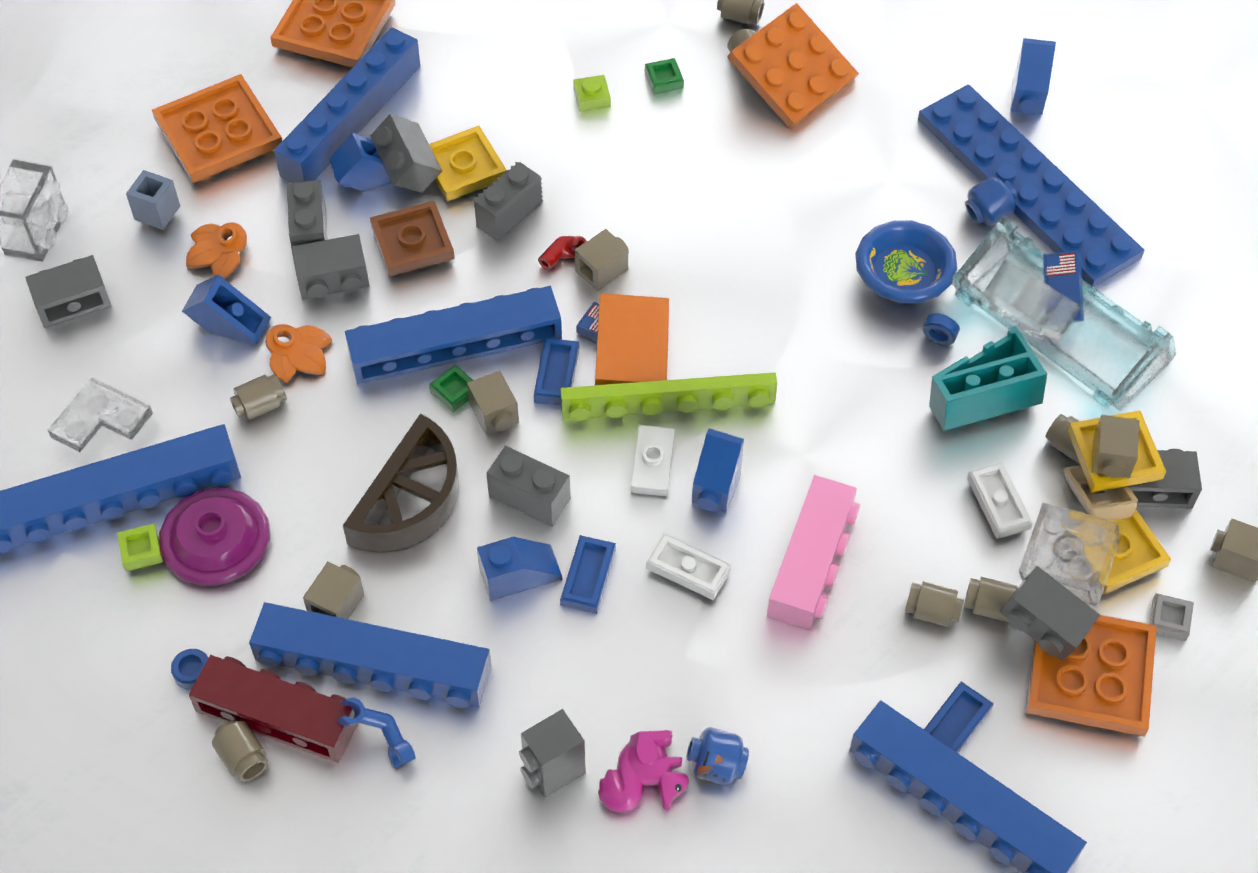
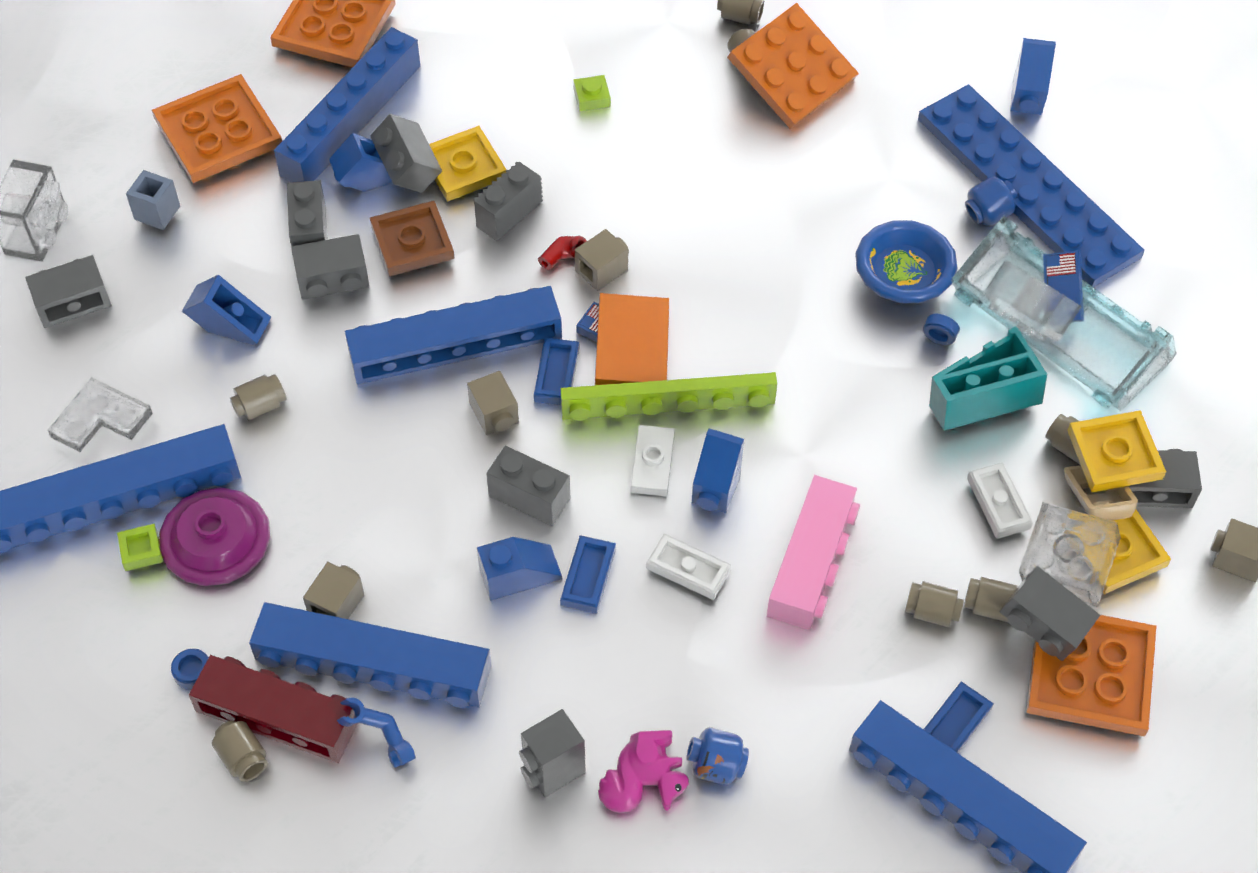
orange plate [186,222,247,279] -> none
orange plate [265,324,332,383] -> none
dark brown window [343,413,459,552] -> none
green tile [429,364,473,413] -> none
green tile [644,58,684,94] -> none
dark tan brick [1092,415,1139,478] -> none
light grey tile [1149,593,1194,641] -> none

